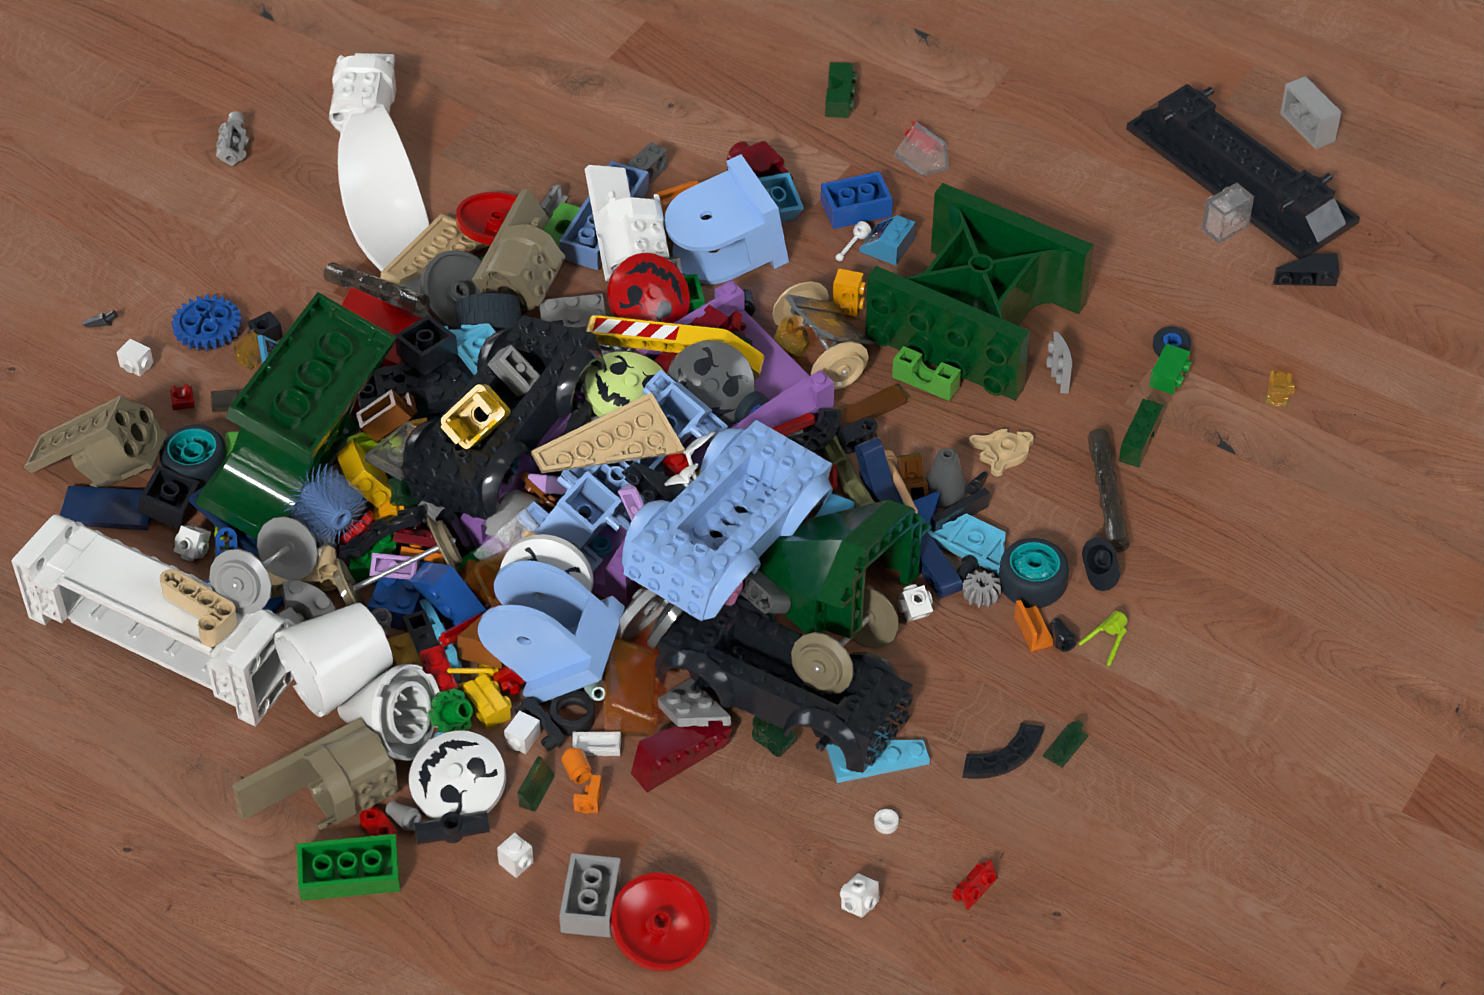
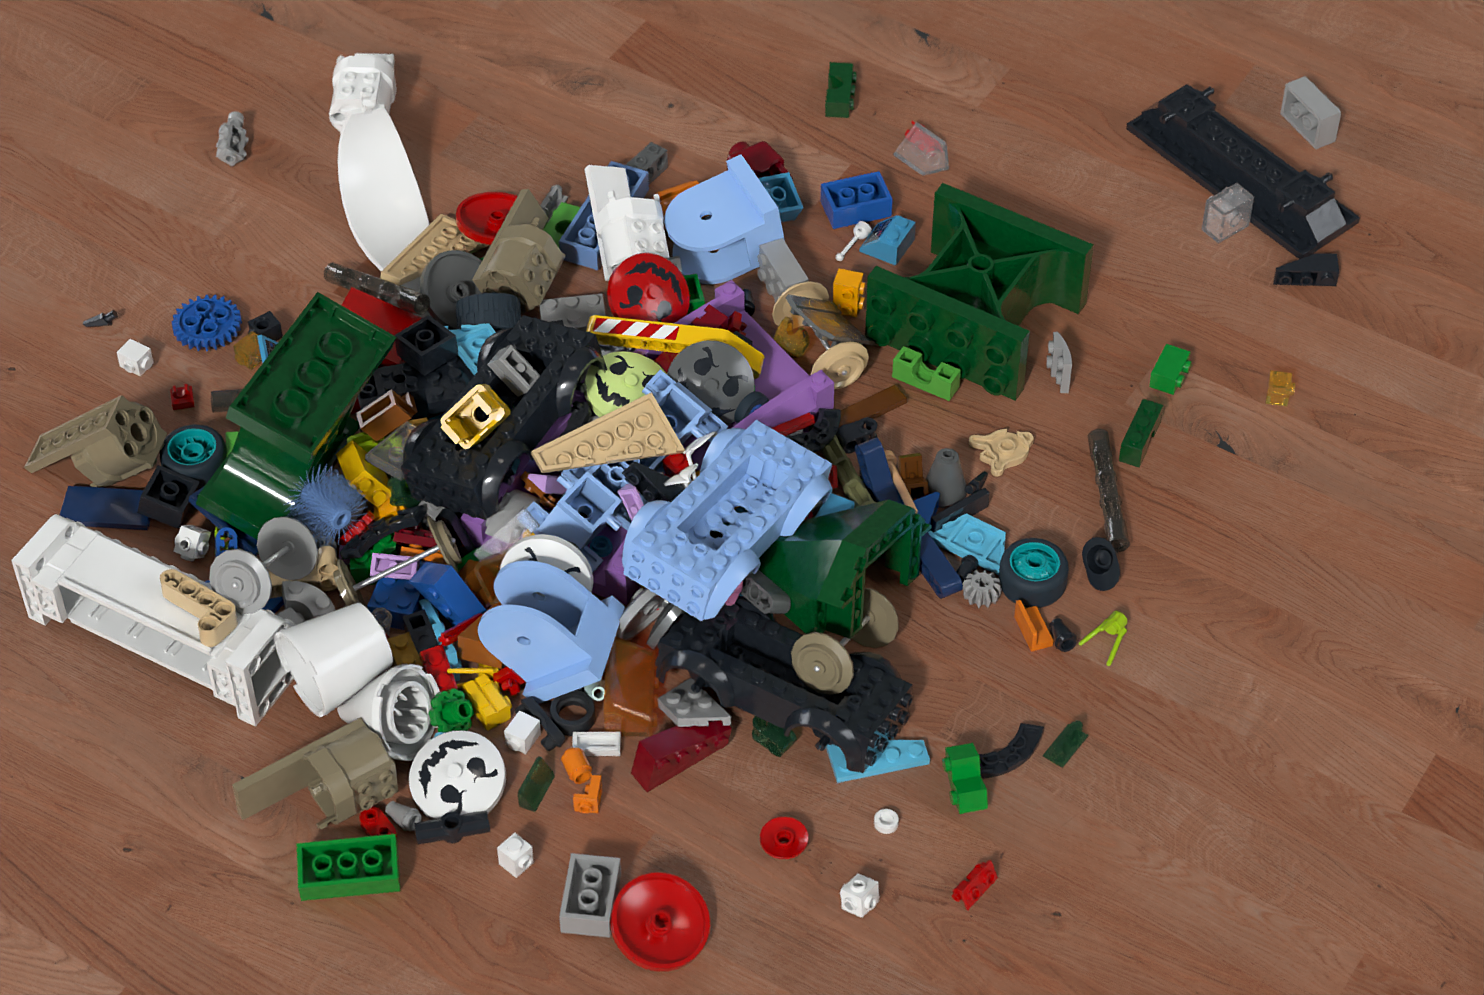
white brick [897,584,933,622] -> none
black bush [1153,326,1191,357] -> none
none -> light grey brick [757,238,809,303]
none -> red dish [760,817,809,859]
none -> green brick [942,743,988,814]

